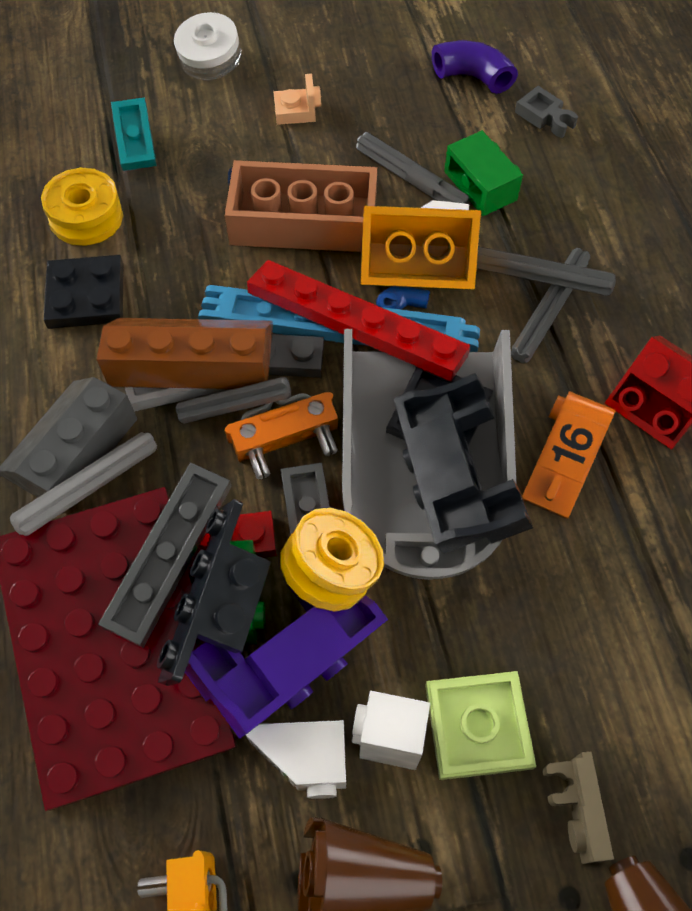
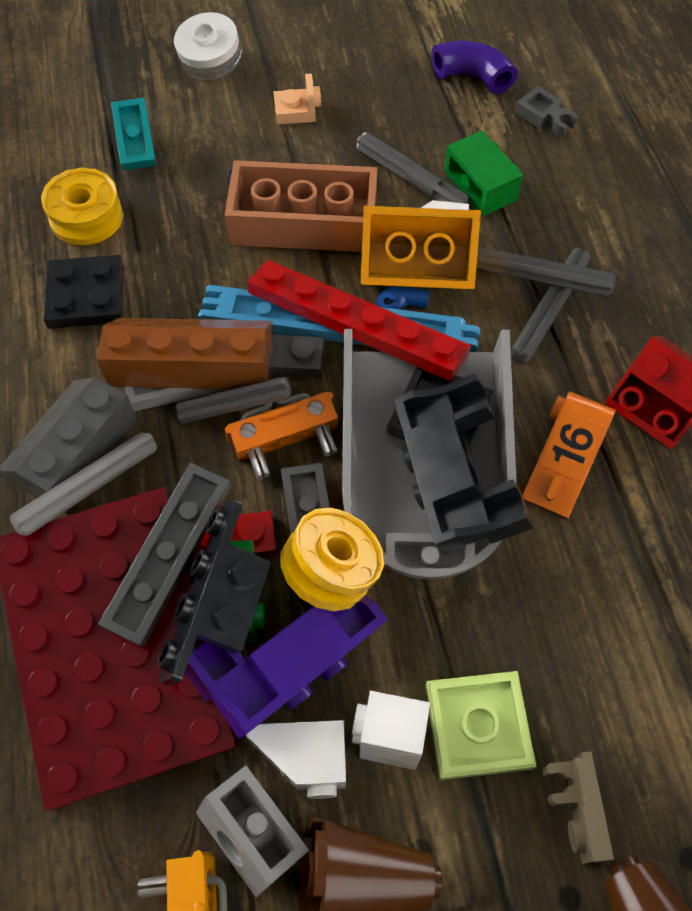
none -> light grey brick [196,766,309,897]

